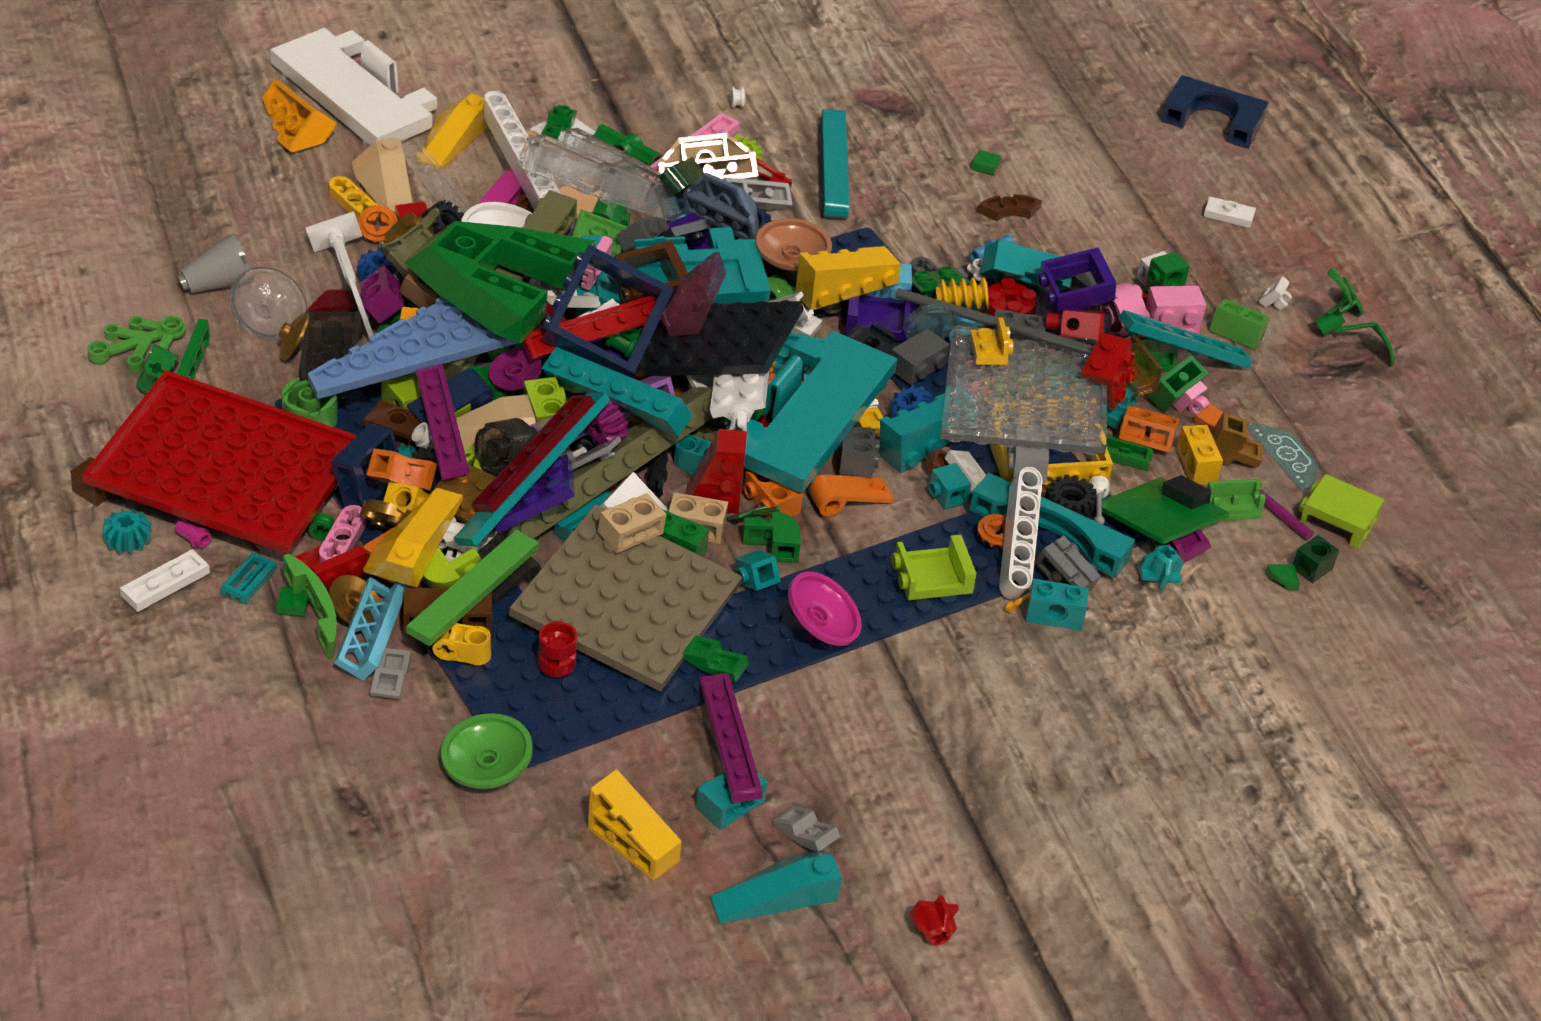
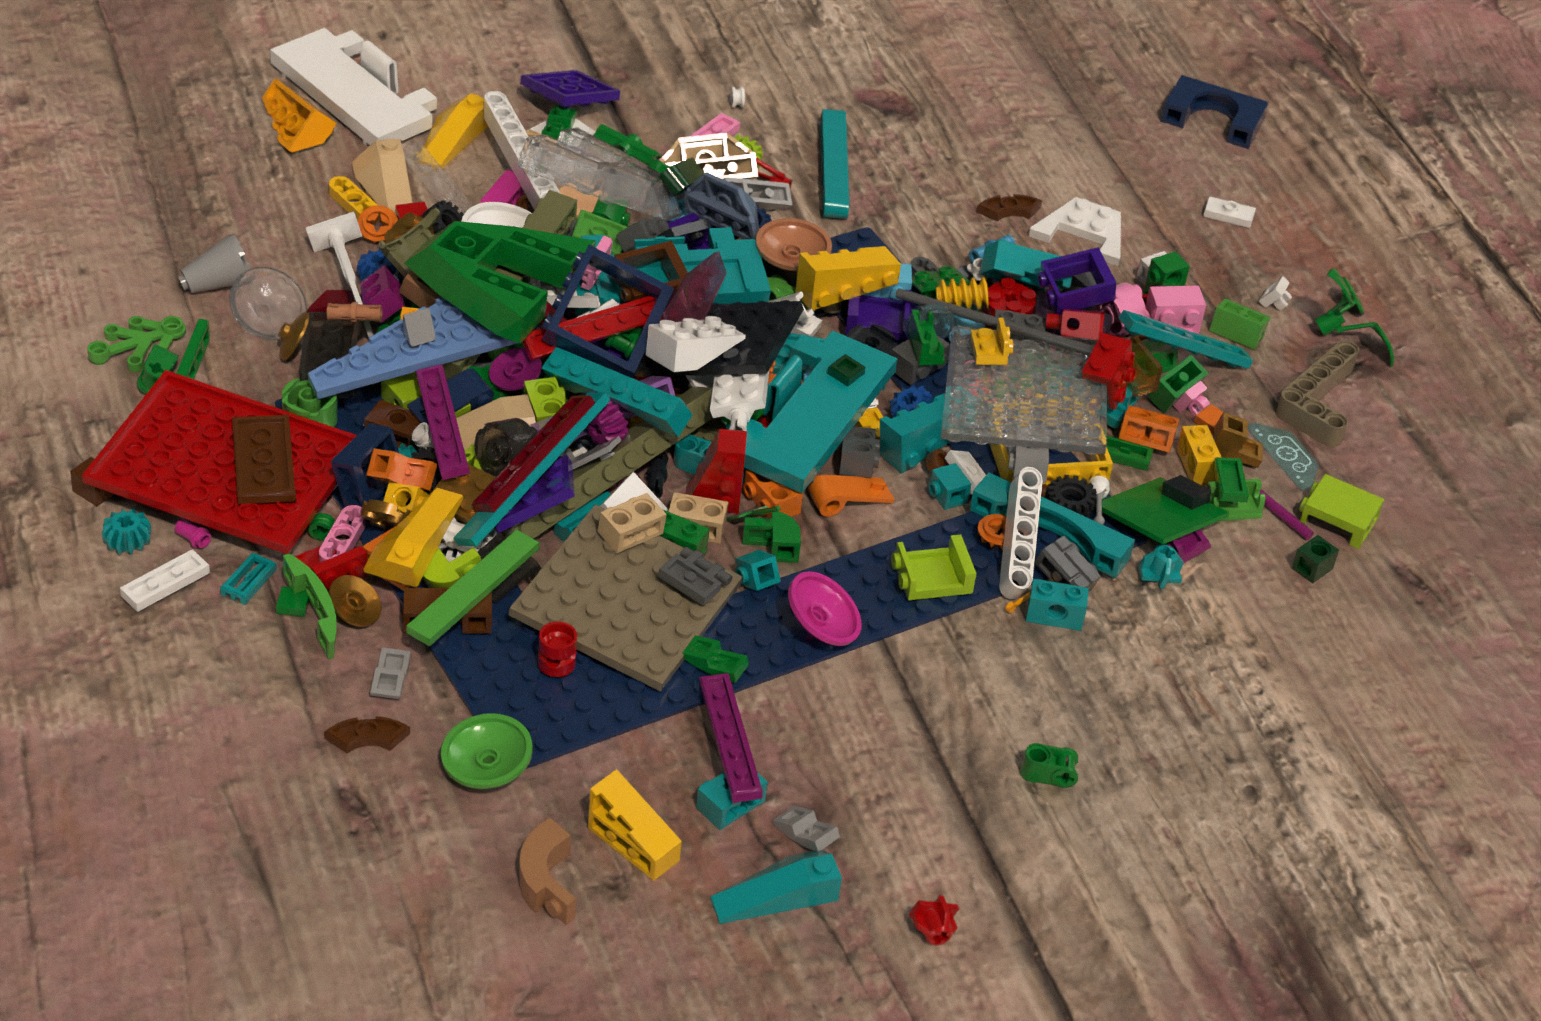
medium azure fence [334,577,409,681] -> none
yellow piece [433,623,491,665] -> none
green tile [971,150,1002,175] -> none
green tile [1266,564,1300,591] -> none
none -> reddish brown tile [232,415,296,504]
none -> reddish brown tile [324,716,410,753]
none -> nougat pin [327,302,382,323]
none -> light grey slope [403,308,435,347]
none -> medium nougat arch [519,817,577,925]
none -> dark purple plate [520,70,620,108]
none -> white slope [646,316,746,372]
none -> green tile [647,158,671,174]
none -> dark grey plate [658,547,733,606]
none -> dark green tile [827,354,866,387]
none -> green hinge [908,309,945,366]
none -> green piece [1020,743,1078,788]
none -> white wing [1029,197,1121,266]
none -> green tile [1213,457,1249,502]
none -> dark tan beam [1276,341,1359,447]

